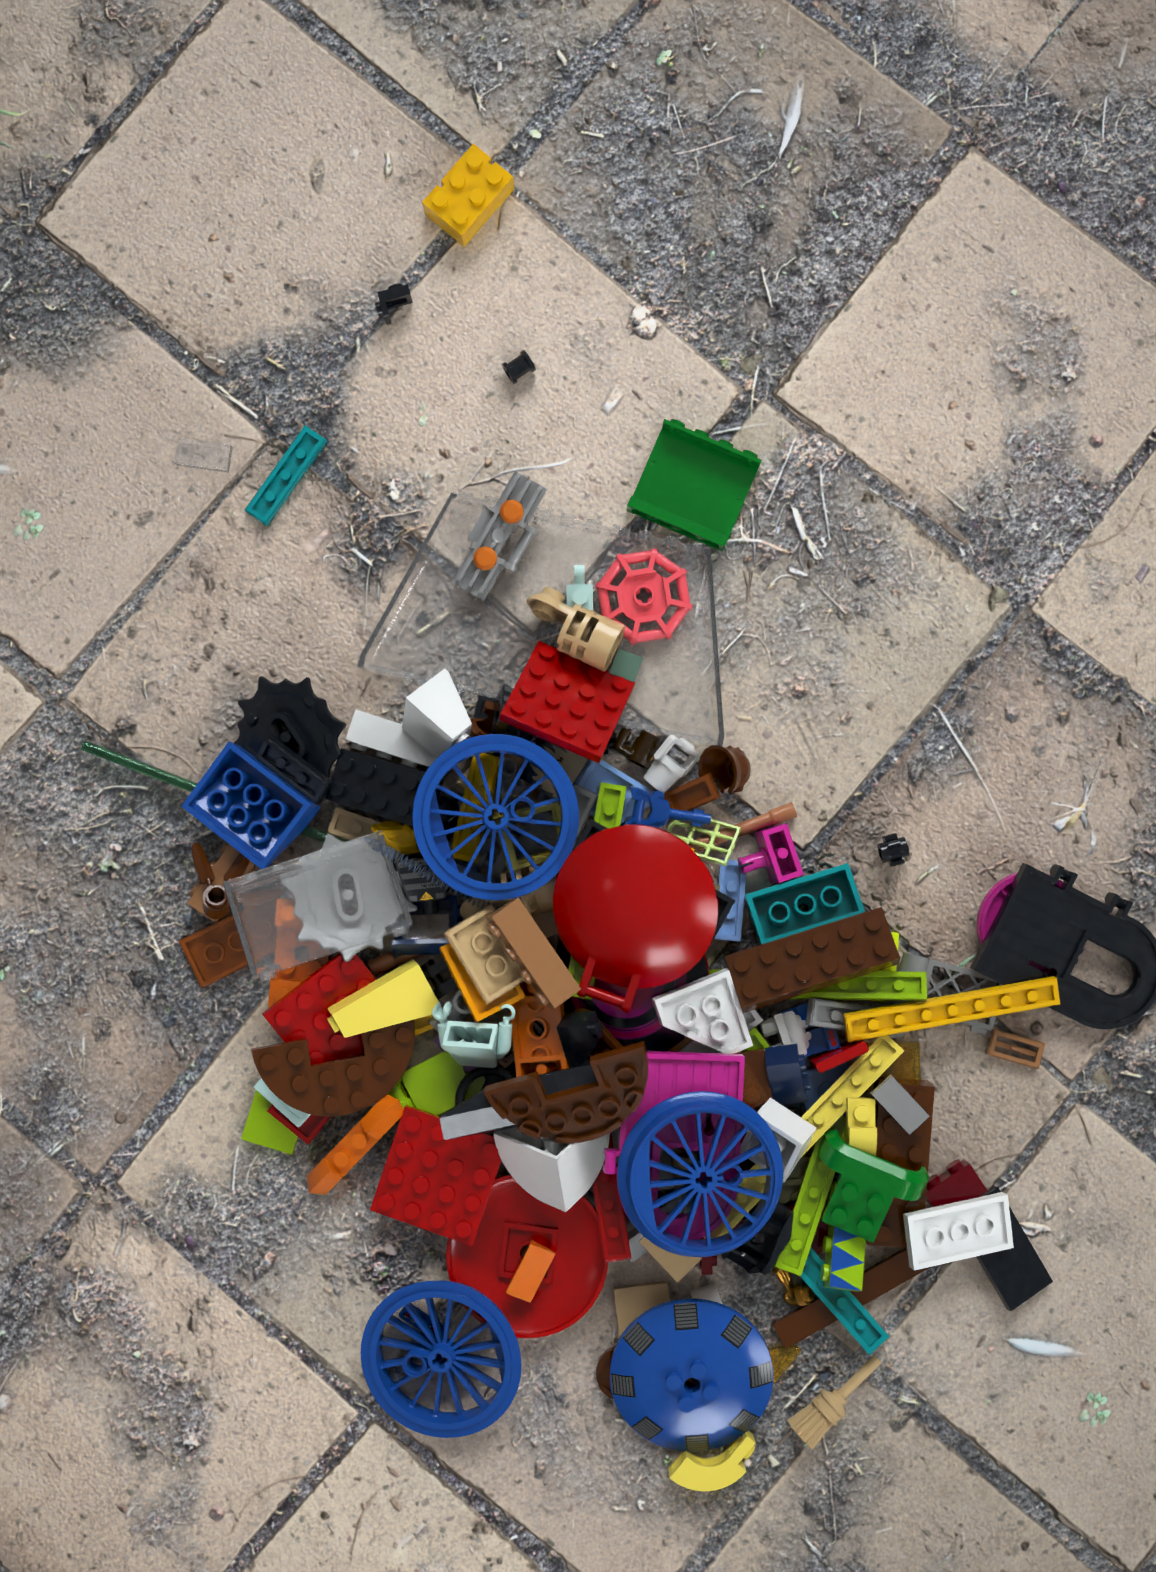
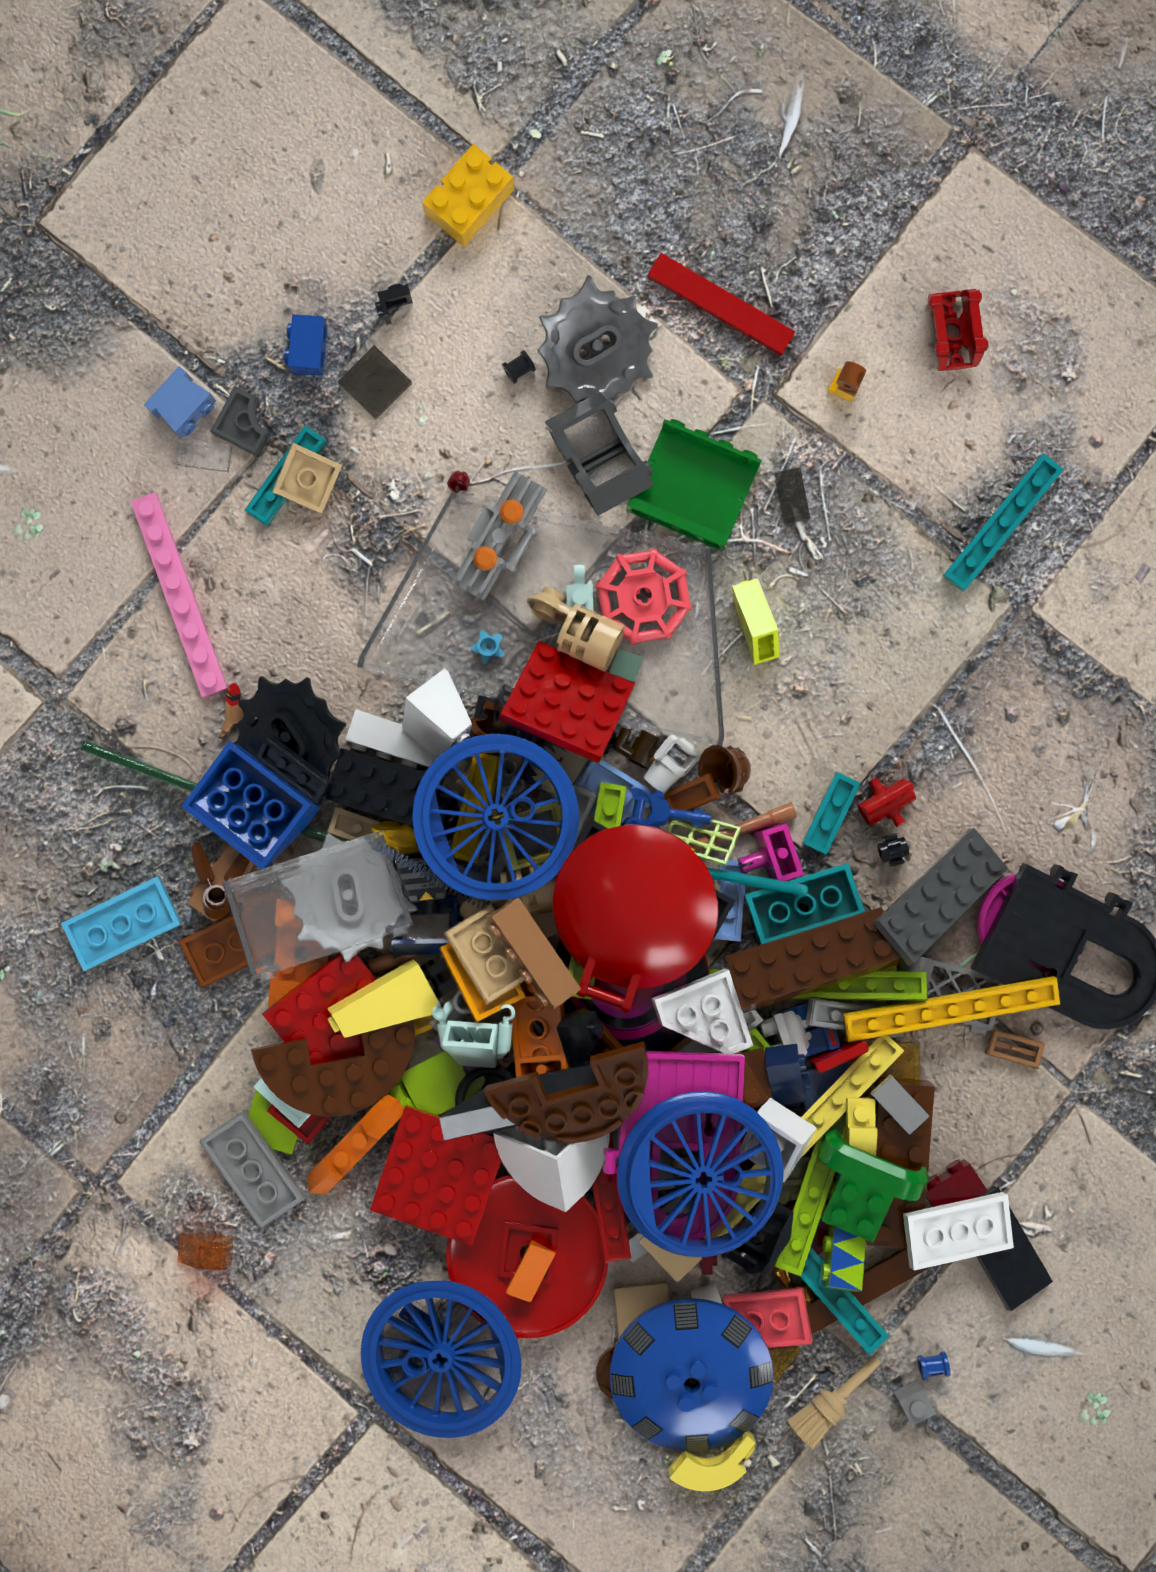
none -> medium azure plate [61,876,182,971]
none -> bright pink plate [130,492,228,698]
none -> medium blue hips [144,366,216,439]
none -> clear orange slope [177,1233,234,1270]
none -> light grey tile [199,1109,306,1229]
none -> dark grey tile [210,386,270,457]
none -> medium nougat piece [219,683,244,739]
none -> tan plate [272,443,342,514]
none -> blue brick [284,314,328,376]
none -> clear smoke tile [338,345,412,420]
none -> dark red hinge [447,470,470,494]
none -> medium azure plate [470,630,504,664]
none -> flat silver piece [538,275,658,413]
none -> dark grey window [545,392,654,516]
none -> red tile [647,253,796,356]
none -> teal piece [707,867,809,895]
none -> coral tile [722,1287,813,1348]
none -> neon yellow slope [732,578,779,665]
none -> clear smoke tile [774,468,811,525]
none -> teal plate [801,772,861,855]
none -> dark orange leg [828,361,866,402]
none -> red pin [857,777,916,827]
none -> dark grey plate [873,828,1008,966]
none -> light grey brick [894,1380,936,1426]
none -> blue bush [917,1351,951,1381]
none -> red piece [928,289,989,371]
none -> teal plate [942,453,1064,592]

